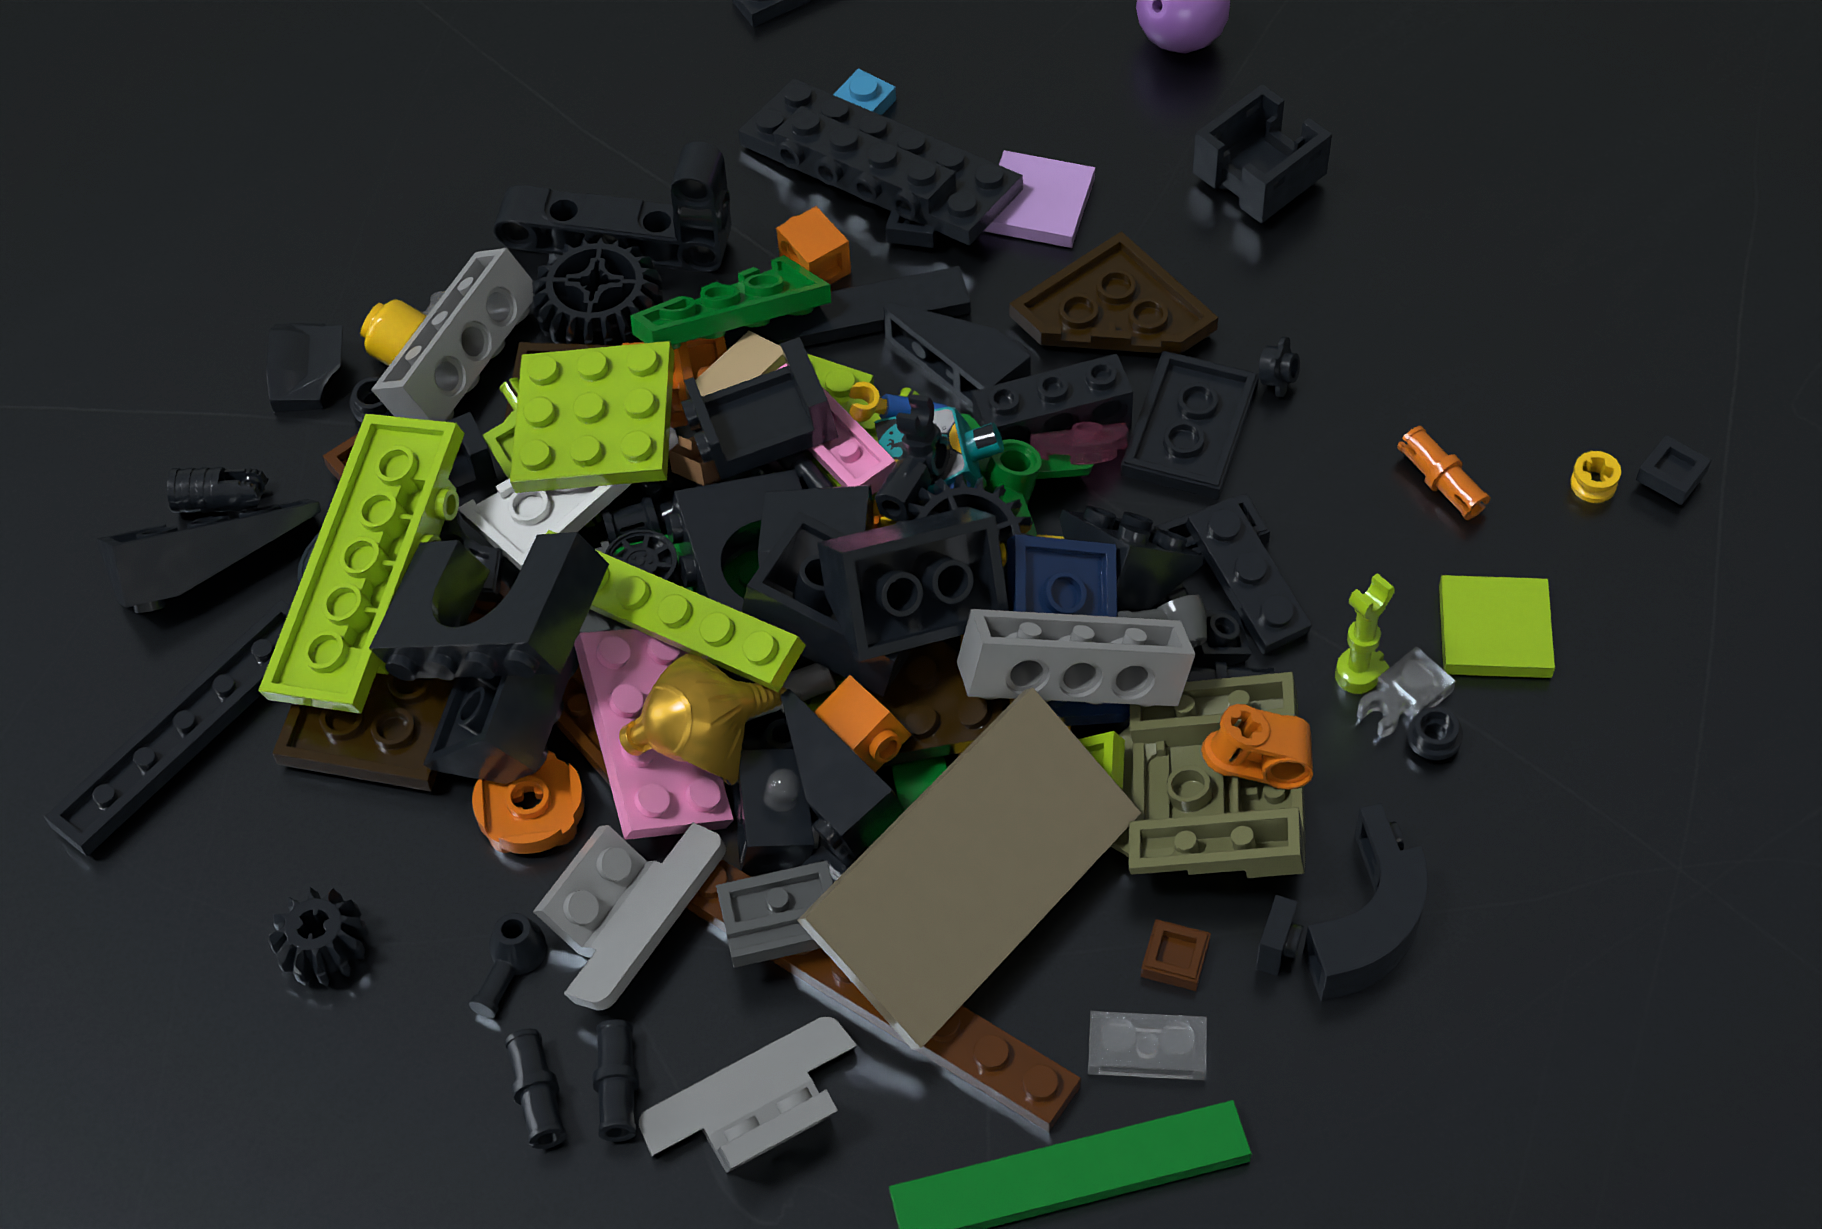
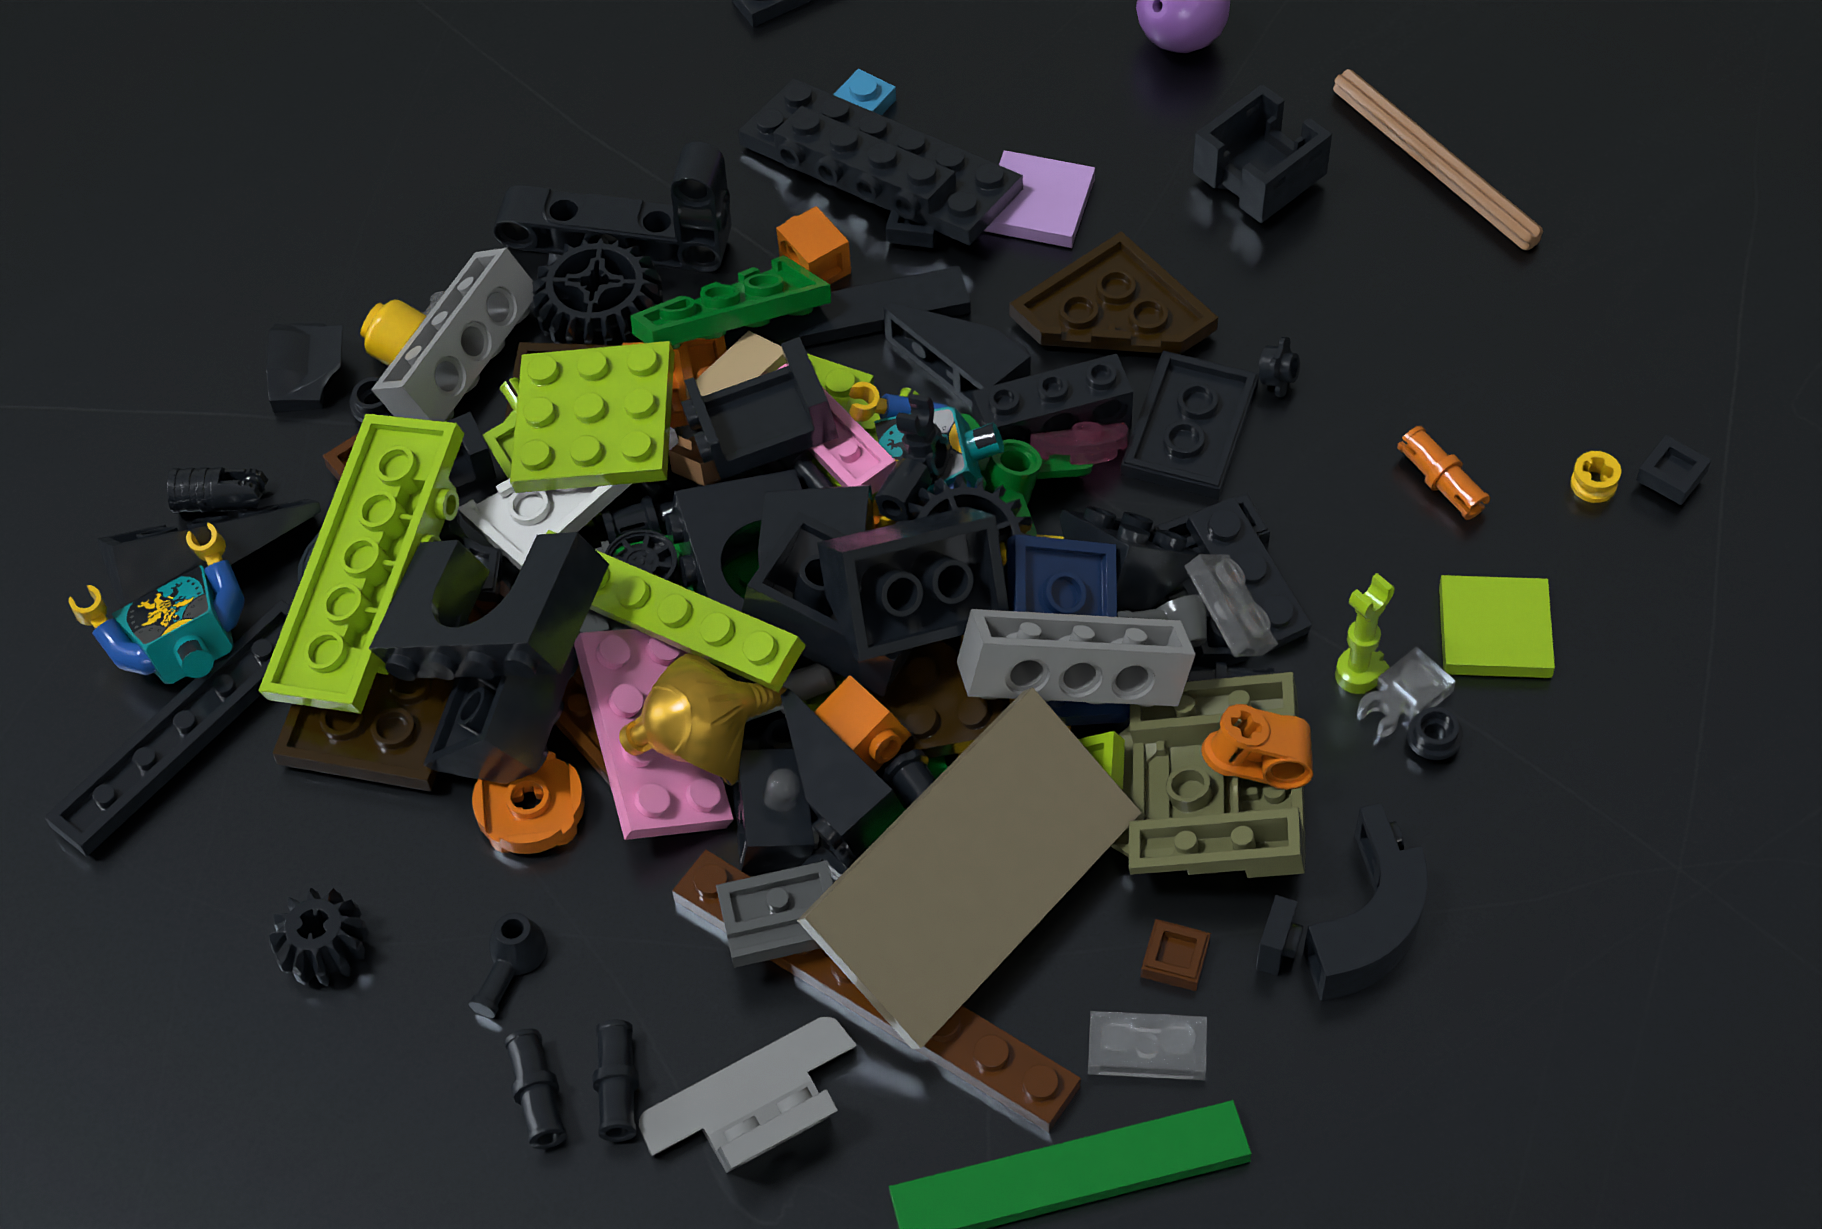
light grey plate [533,822,726,1010] -> none
none -> torso [69,523,245,684]
none -> black bush [883,749,936,810]
none -> clear plate [1185,554,1278,657]
none -> medium nougat axle [1333,69,1544,251]

